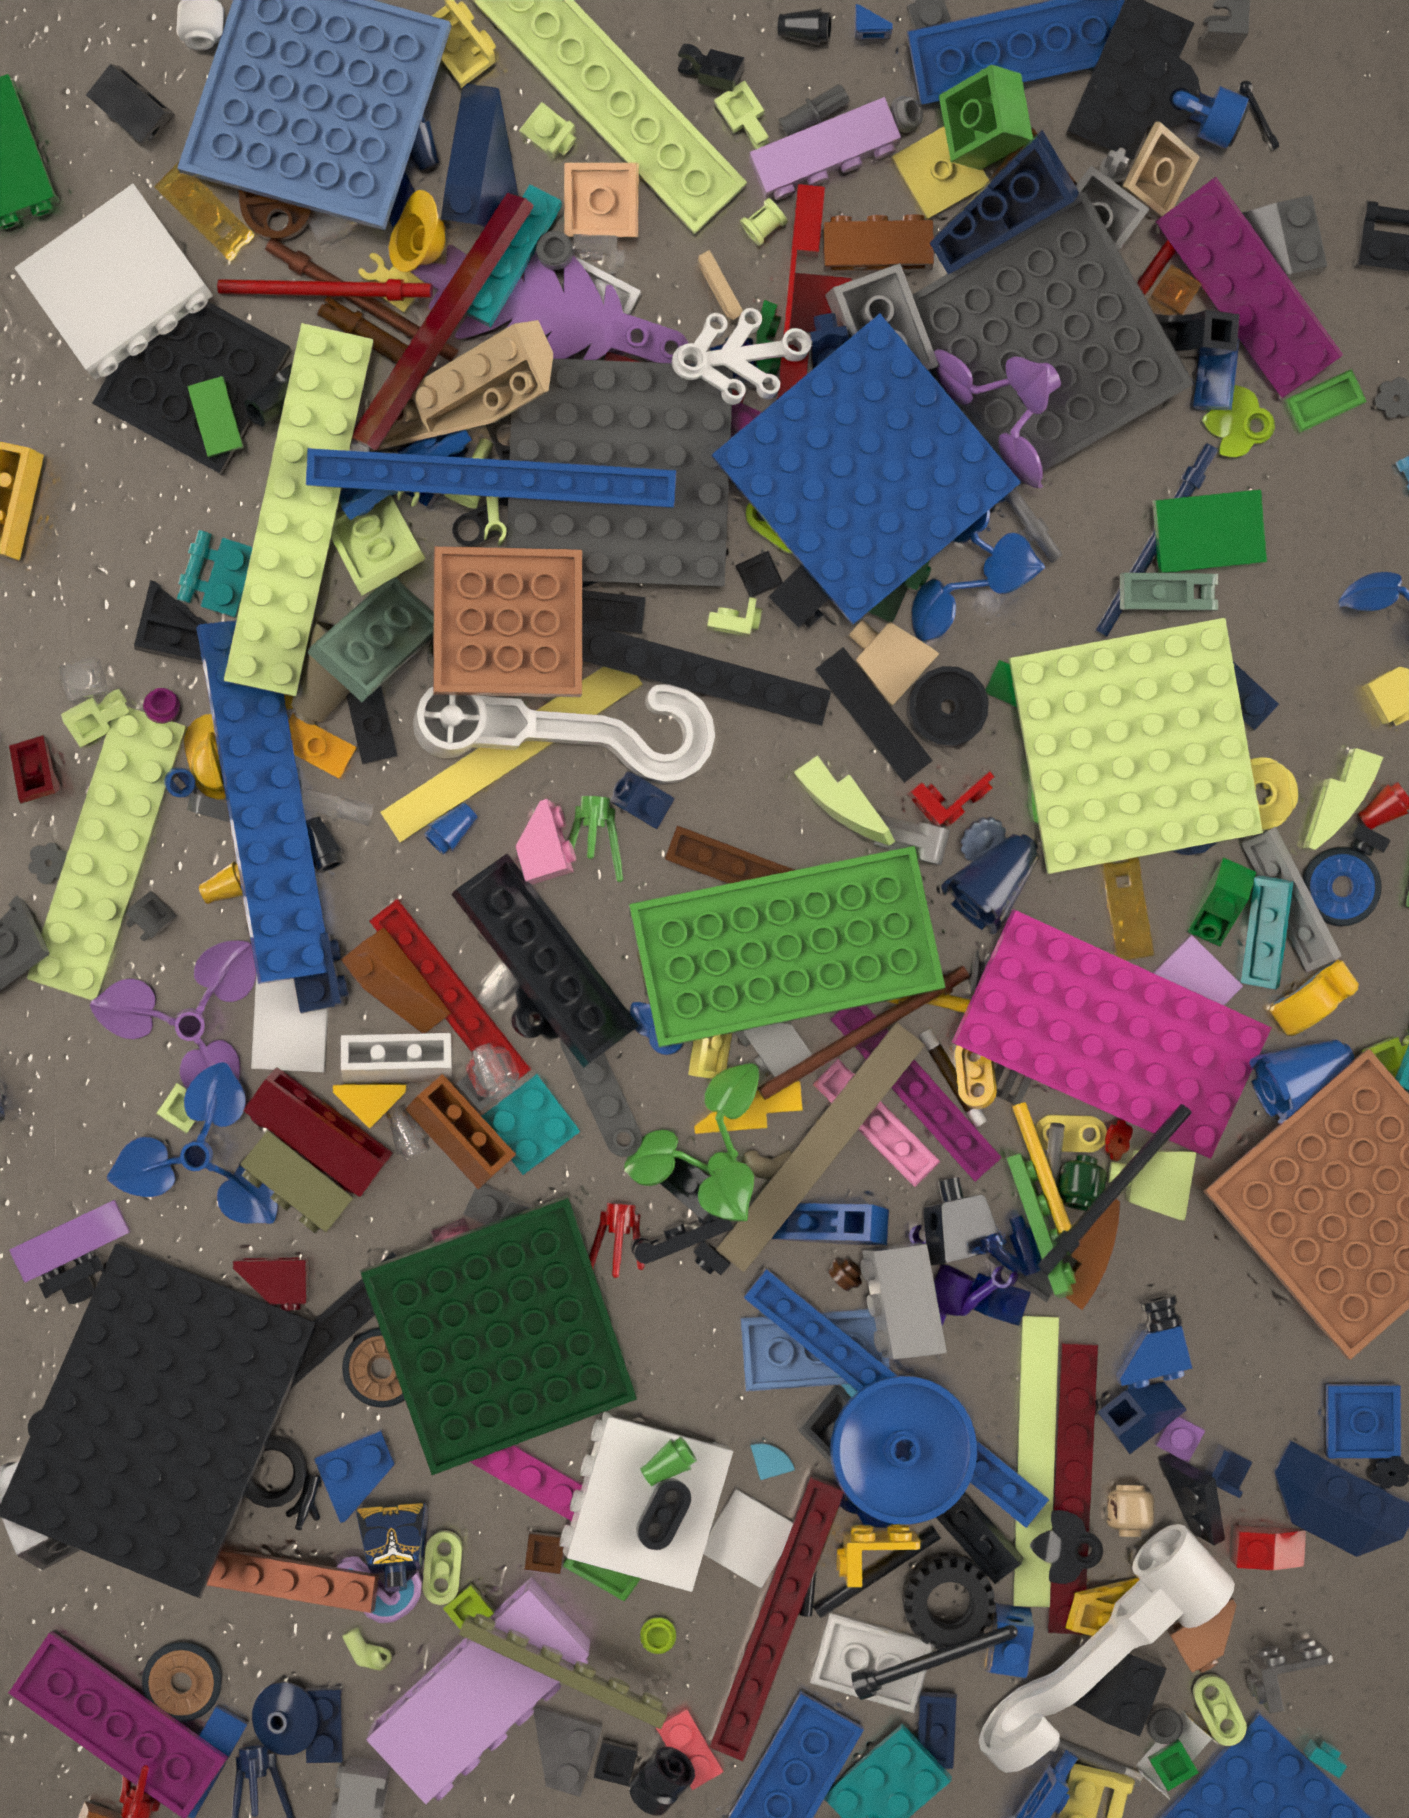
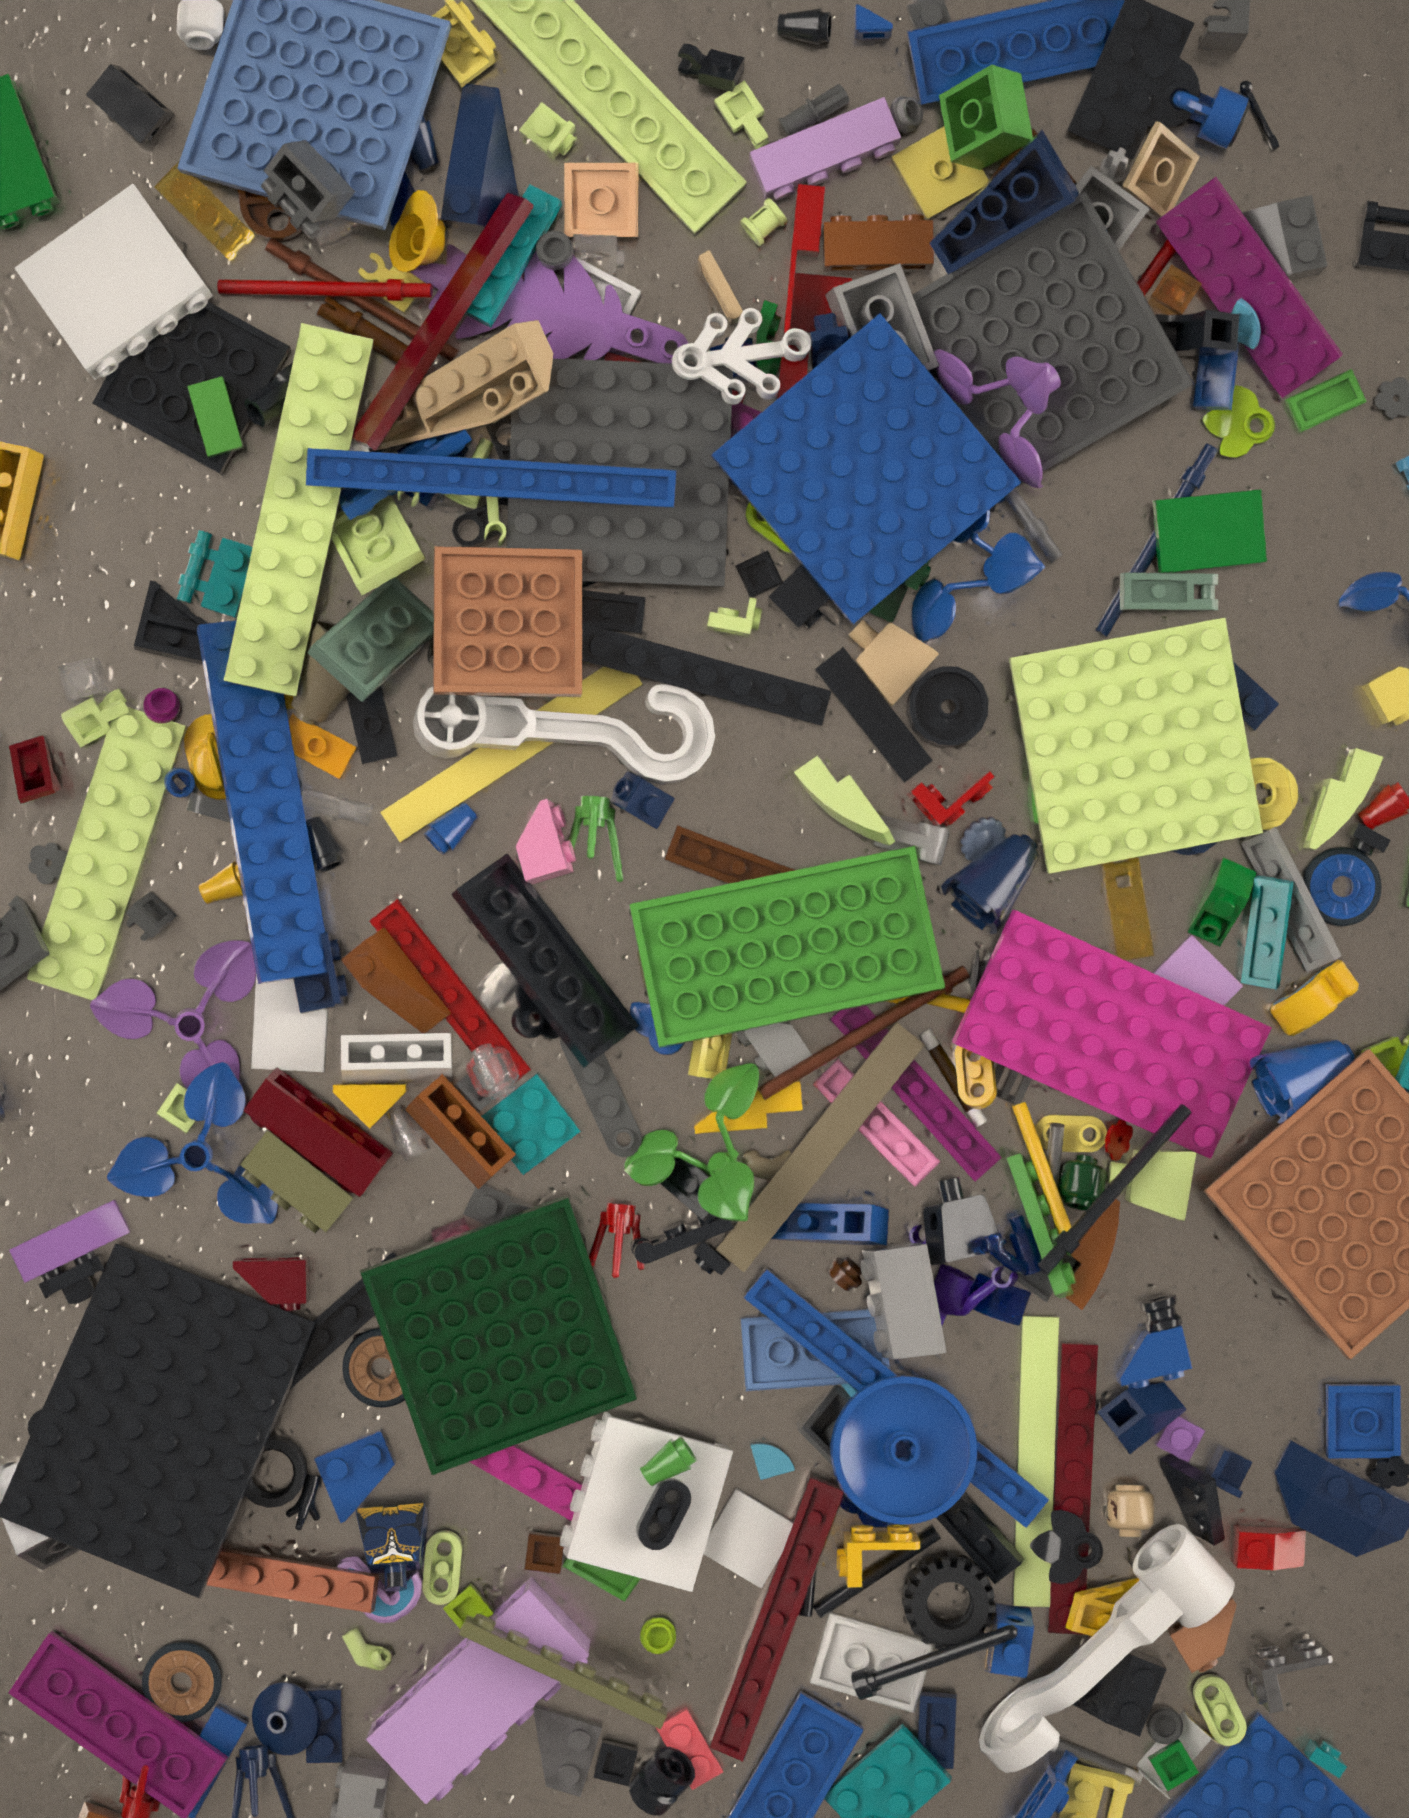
green tile [985,660,1017,708] -> none
none -> dark grey brick [261,140,355,239]
none -> medium azure tile [1231,298,1261,350]

